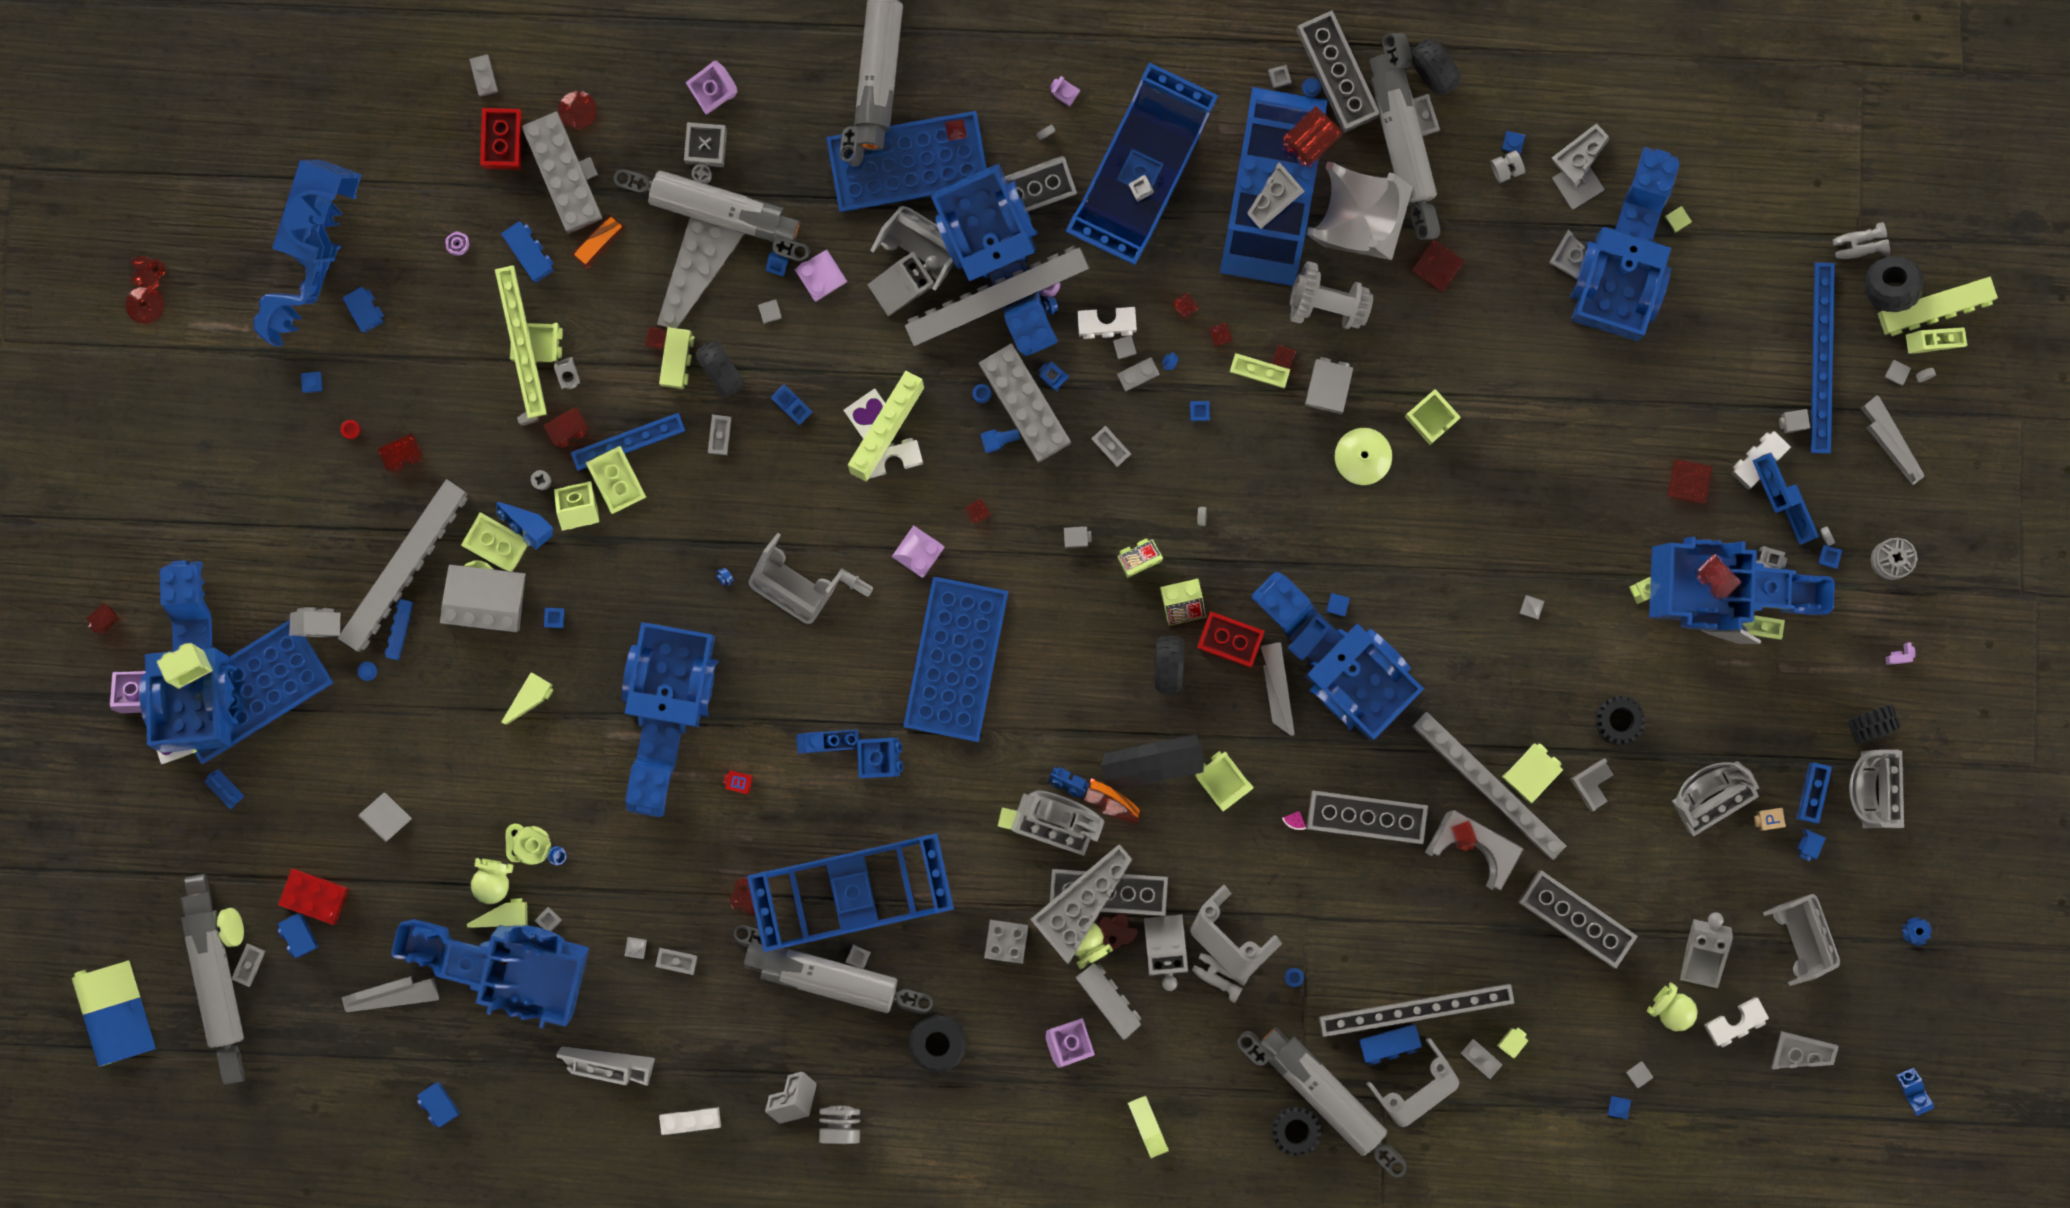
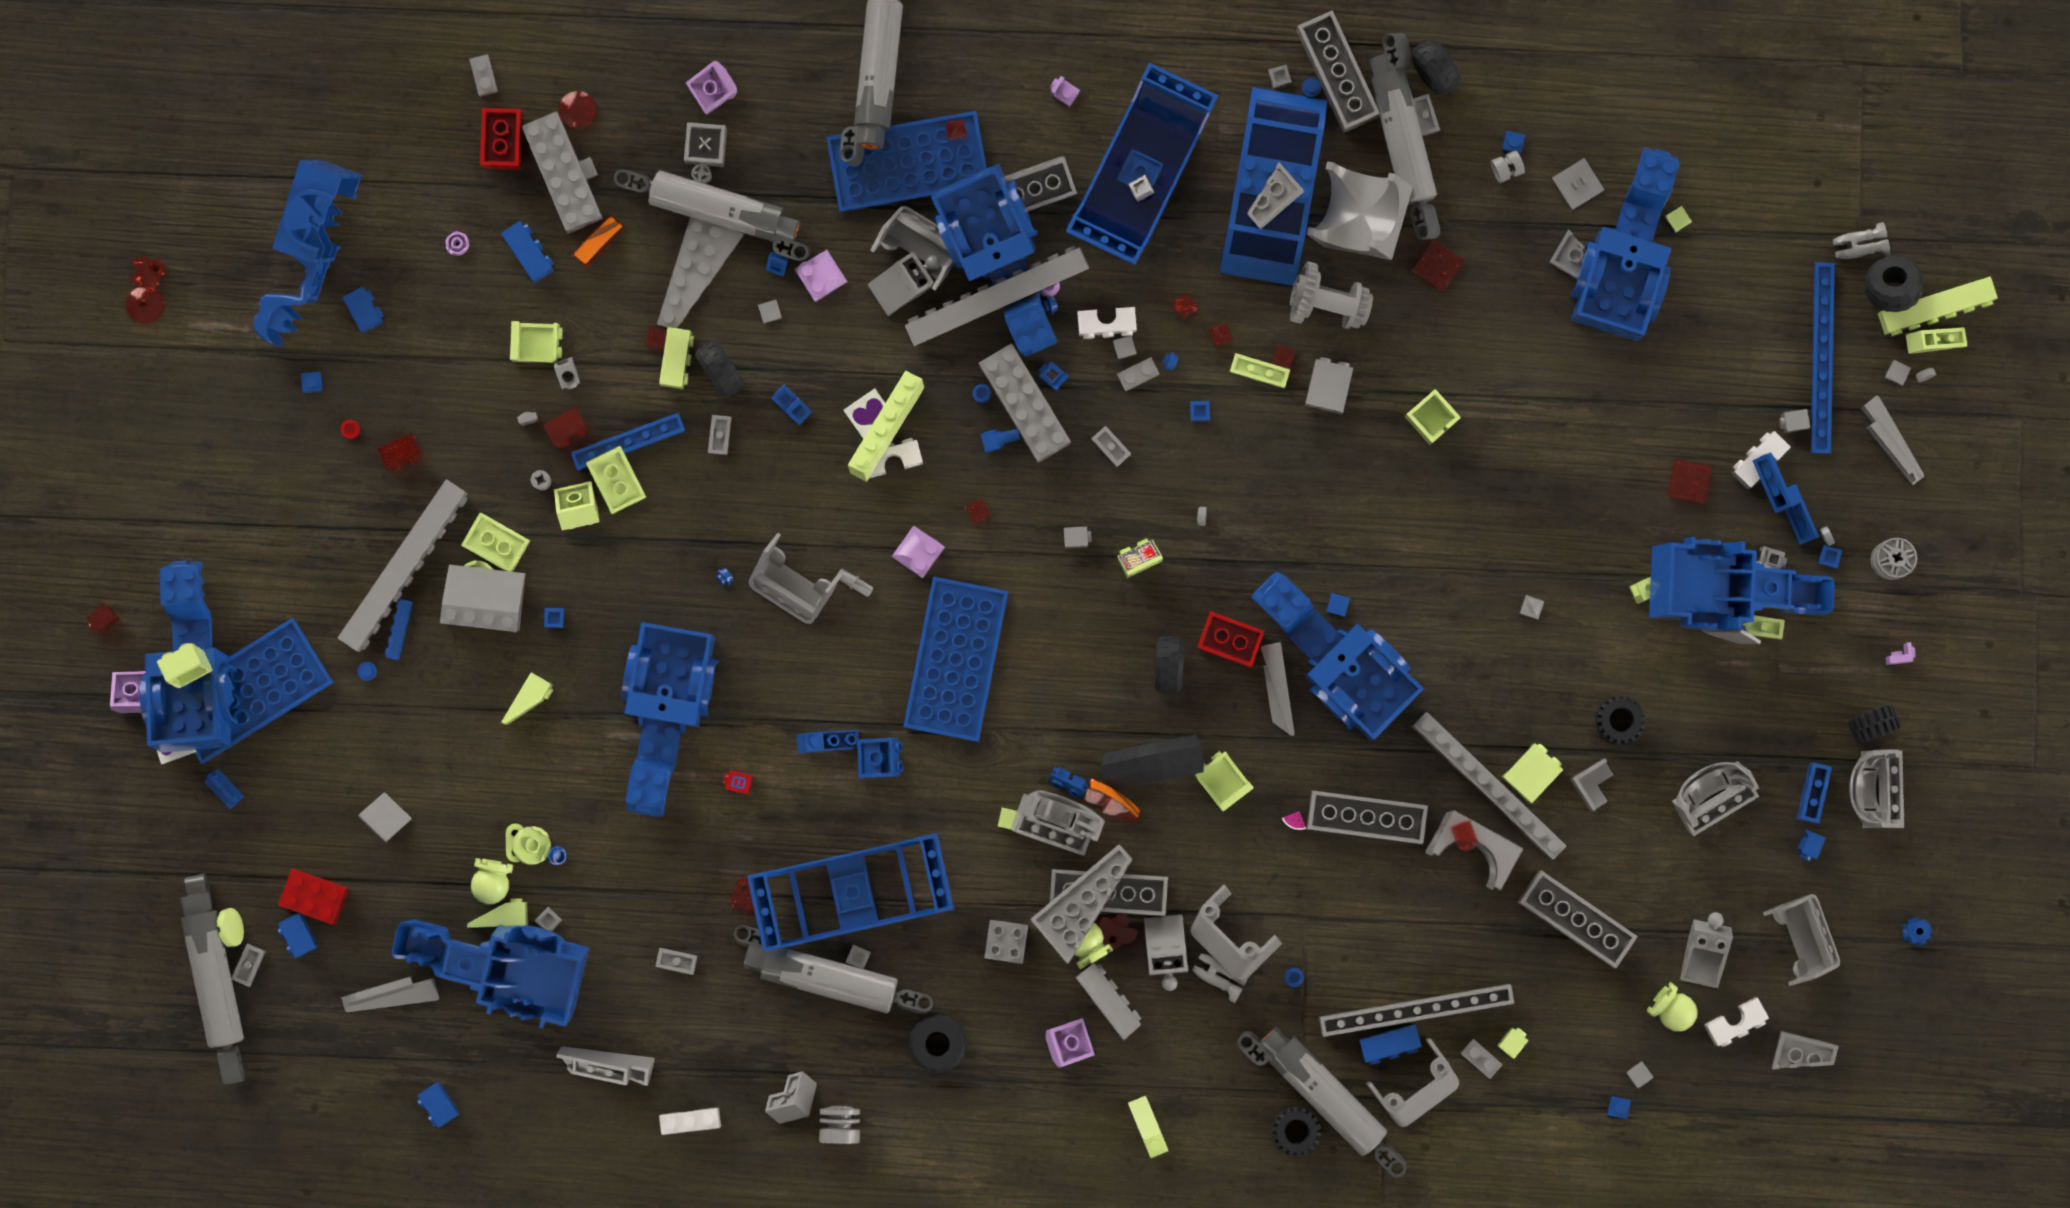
door [72,960,156,1067] -> none
light grey brick [289,607,341,638] -> none
yellowish green tile [495,265,547,419] -> none
blue slope [496,502,553,550] -> none
light grey tile [625,937,647,959] -> none
light grey tile [1036,124,1055,140] -> none
slope [1160,579,1206,626] -> none
clear red brick [1282,106,1343,168] -> none
blue slope [1288,615,1330,660] -> none
yellowish green dish [1335,428,1392,485] -> none
light grey wing [1552,123,1609,187] -> none
clear red brick [1695,554,1741,600] -> none
tan brick [1754,808,1786,831] -> none
blue slope [1896,1068,1934,1116] -> none

